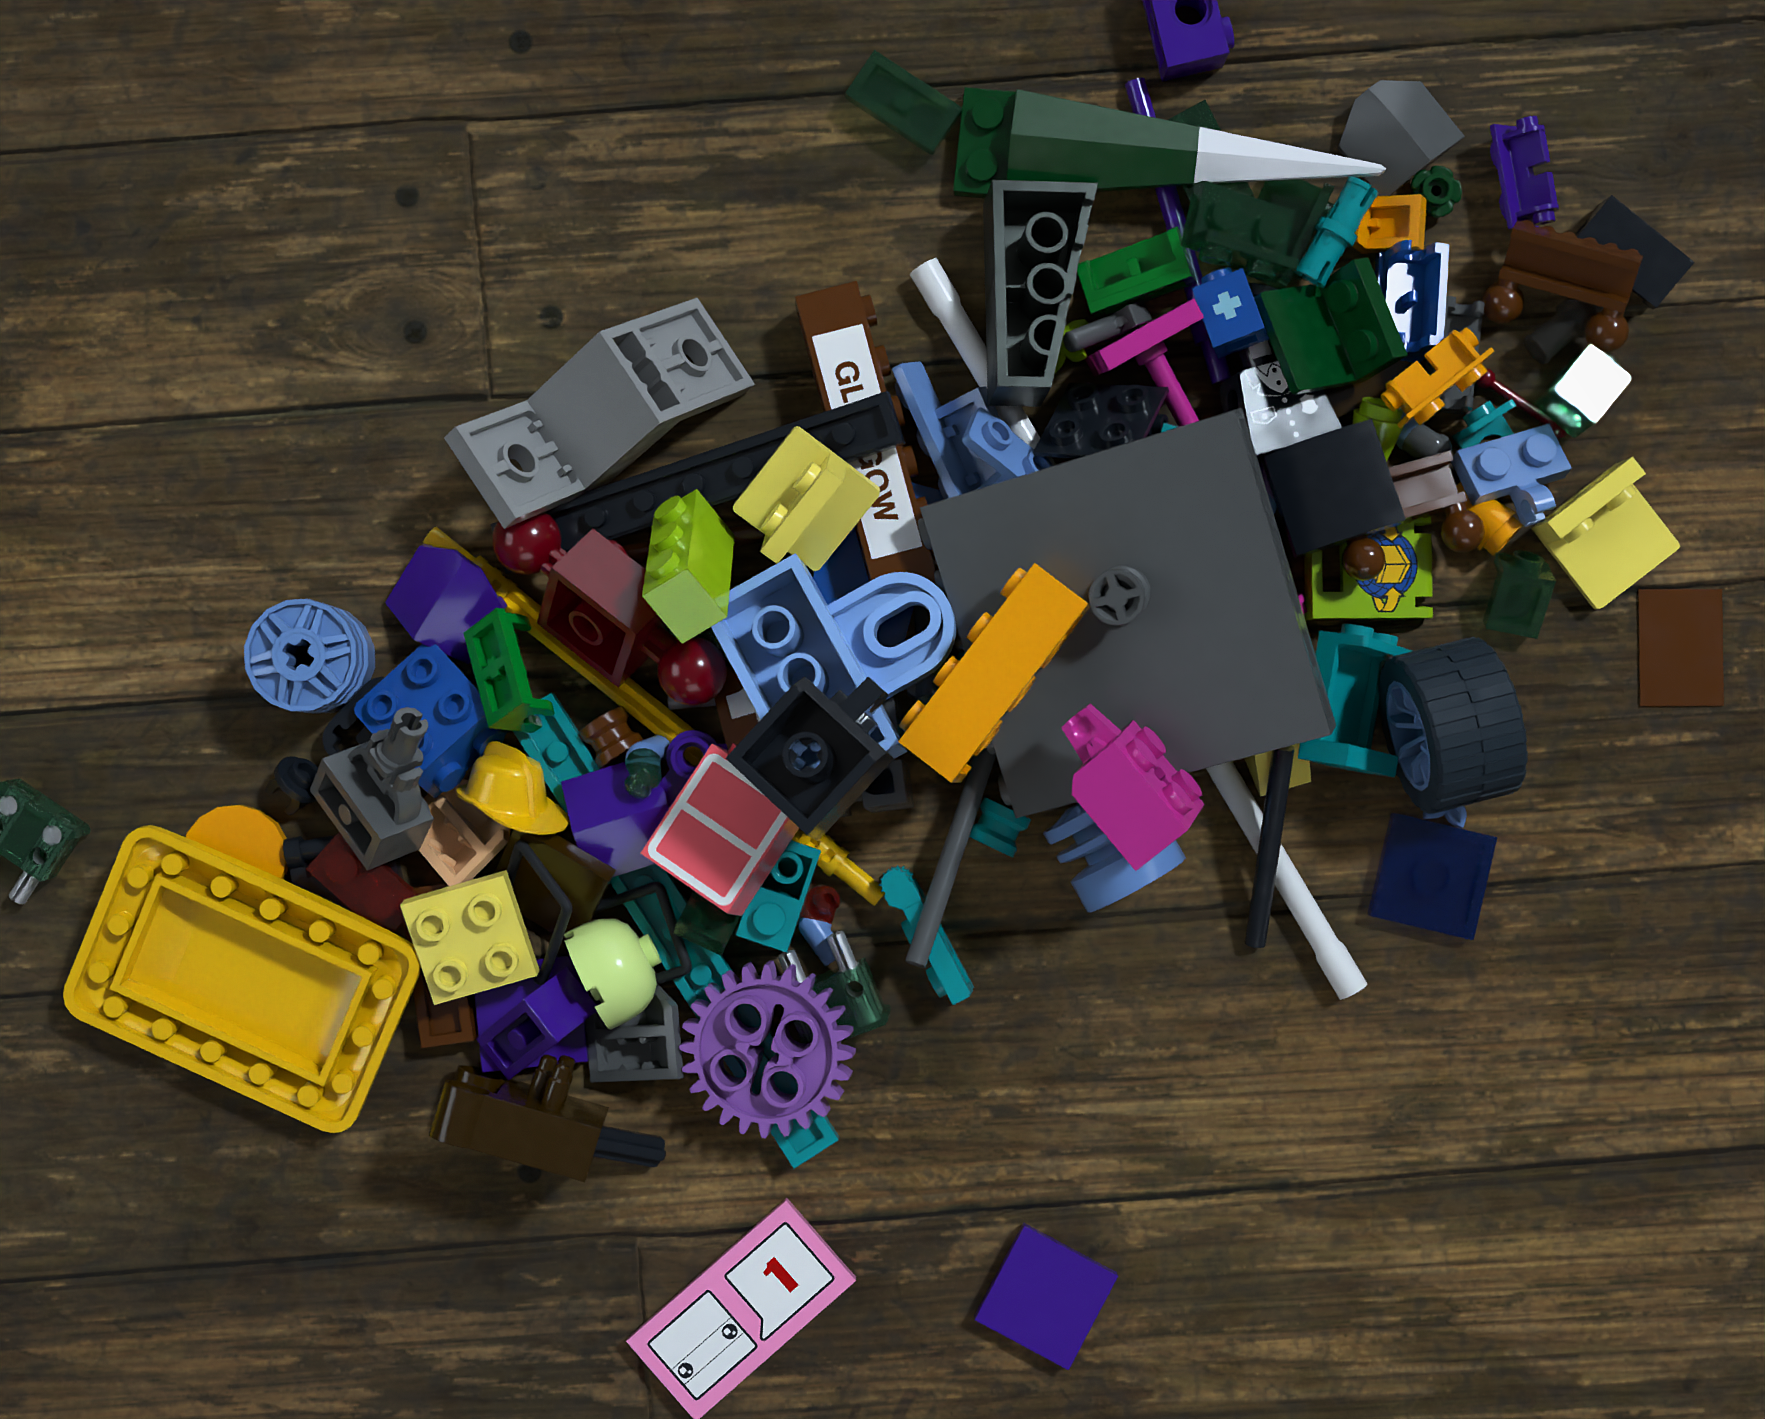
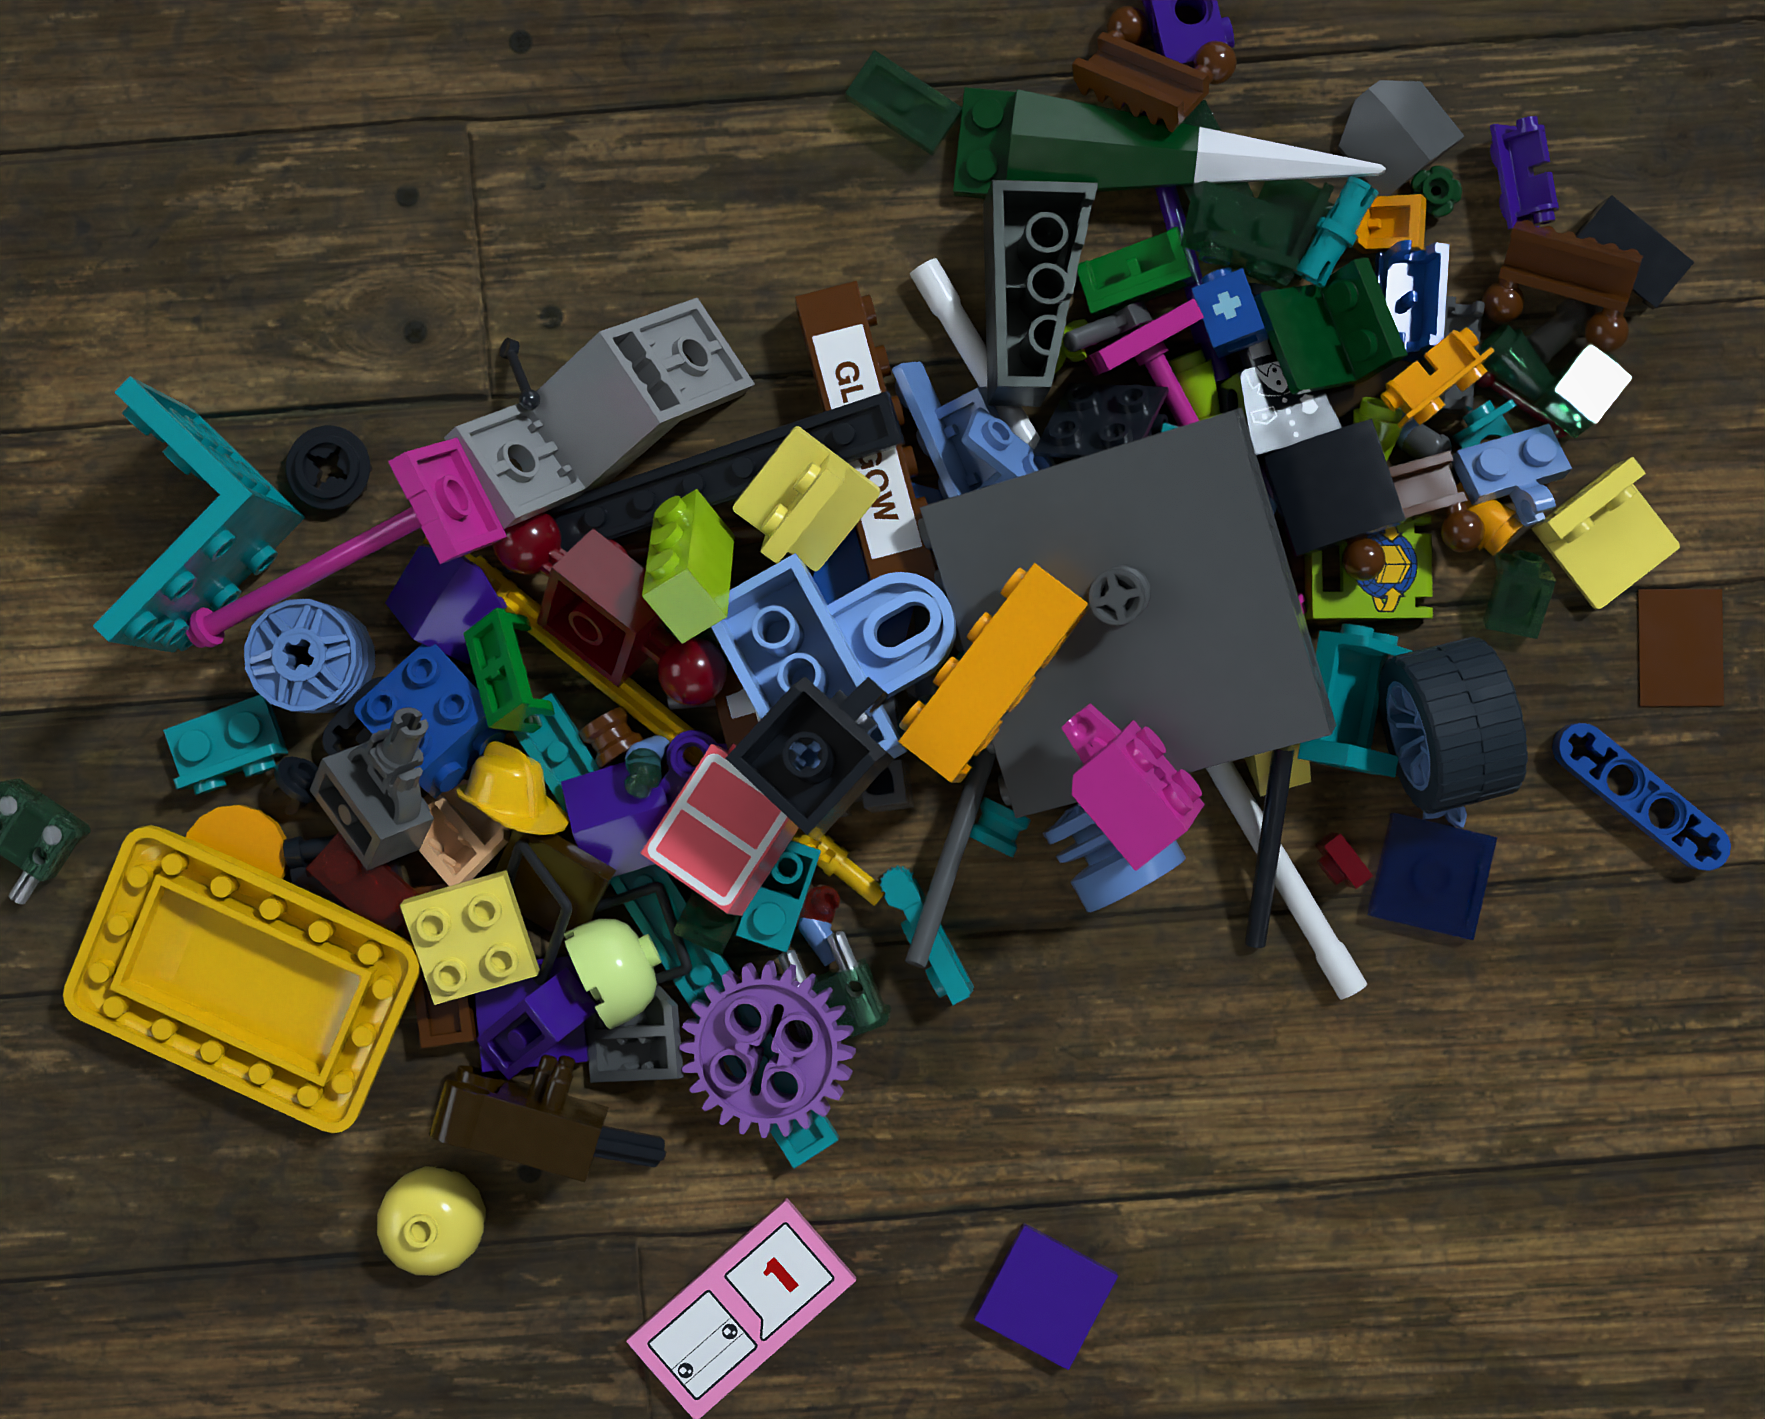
none -> teal bracket [92,376,305,653]
none -> teal bracket [163,695,289,796]
none -> dark pink tile [186,437,507,648]
none -> black gear [286,425,373,511]
none -> light yellow cylinder [377,1166,486,1276]
none -> black hinge [500,338,540,410]
none -> reddish brown gear [1072,6,1237,133]
none -> lime cone [1168,348,1221,420]
none -> dark red plate [1315,832,1373,889]
none -> clear green cone [1477,324,1555,401]
none -> blue beam [1552,723,1731,871]

